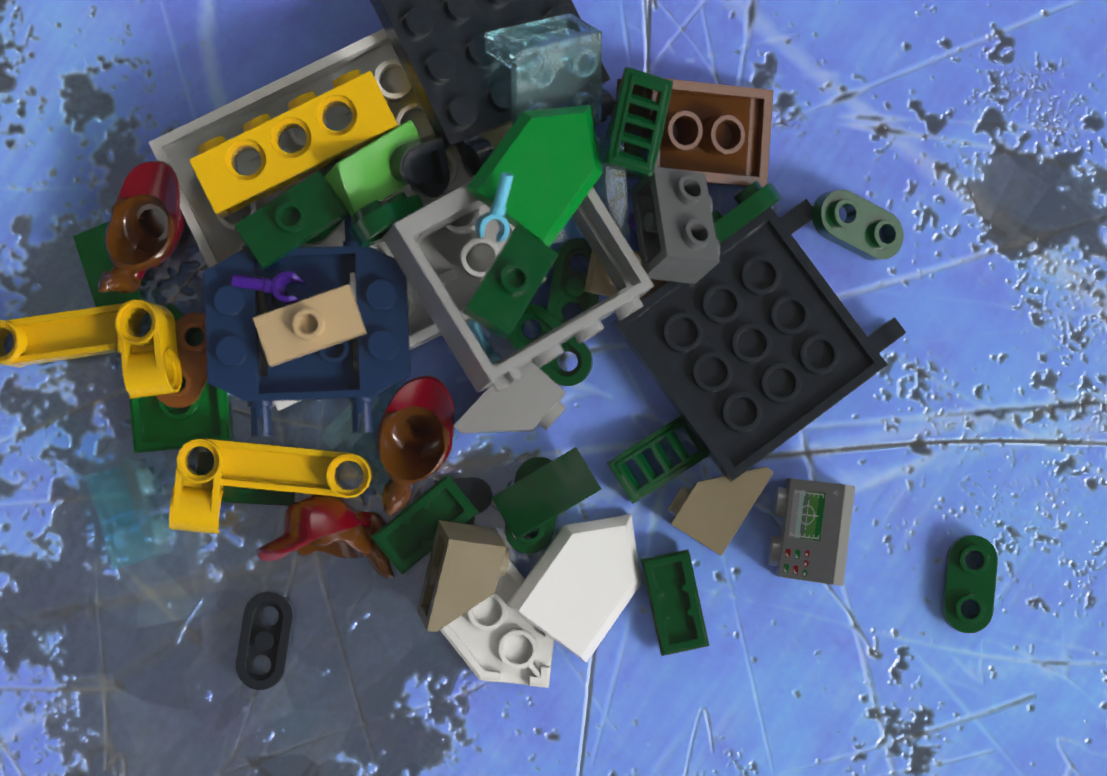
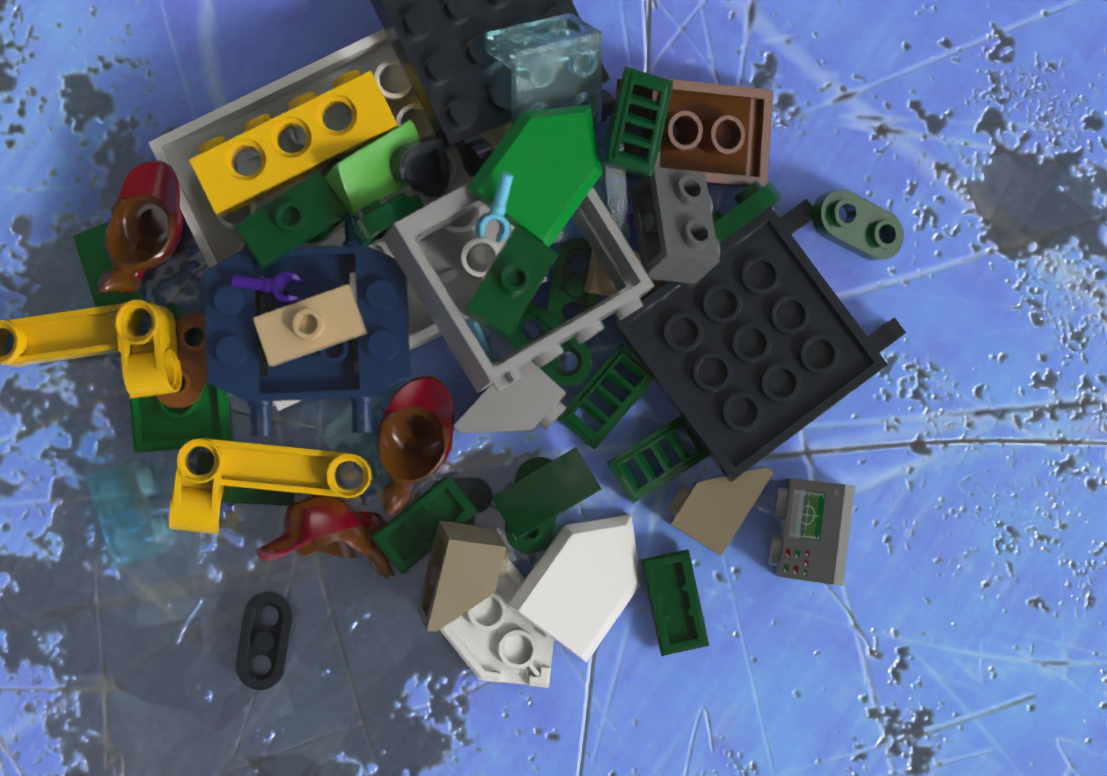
dark green plate [942,535,998,633] -> none
none -> dark green slope [558,343,654,450]

